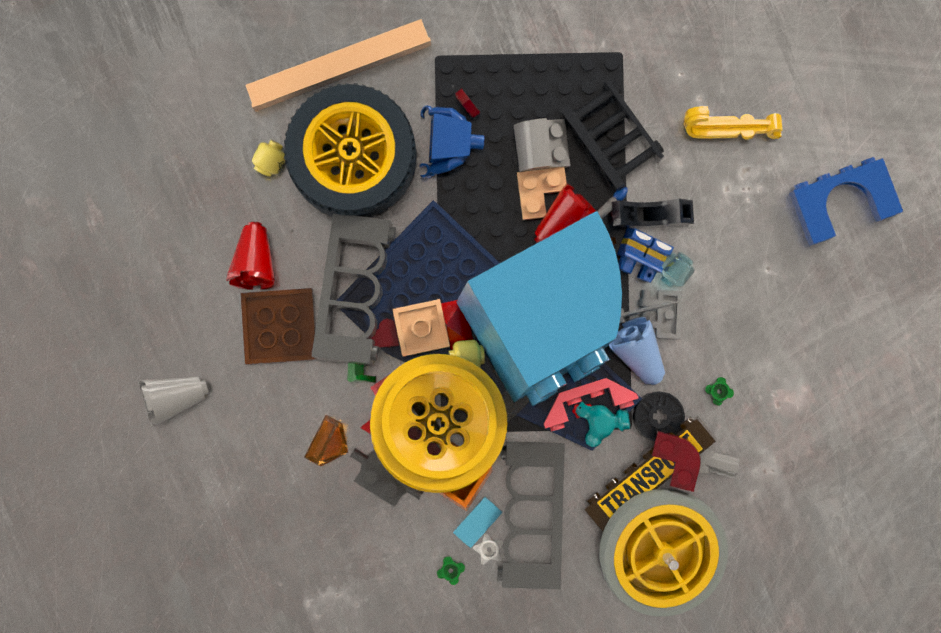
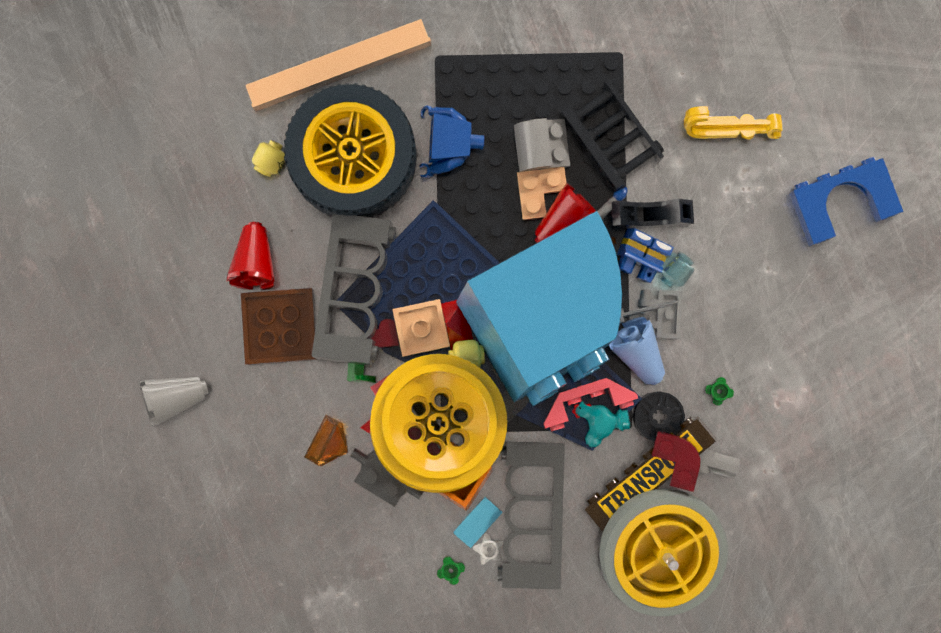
dark red tile [455,88,480,118] -> none

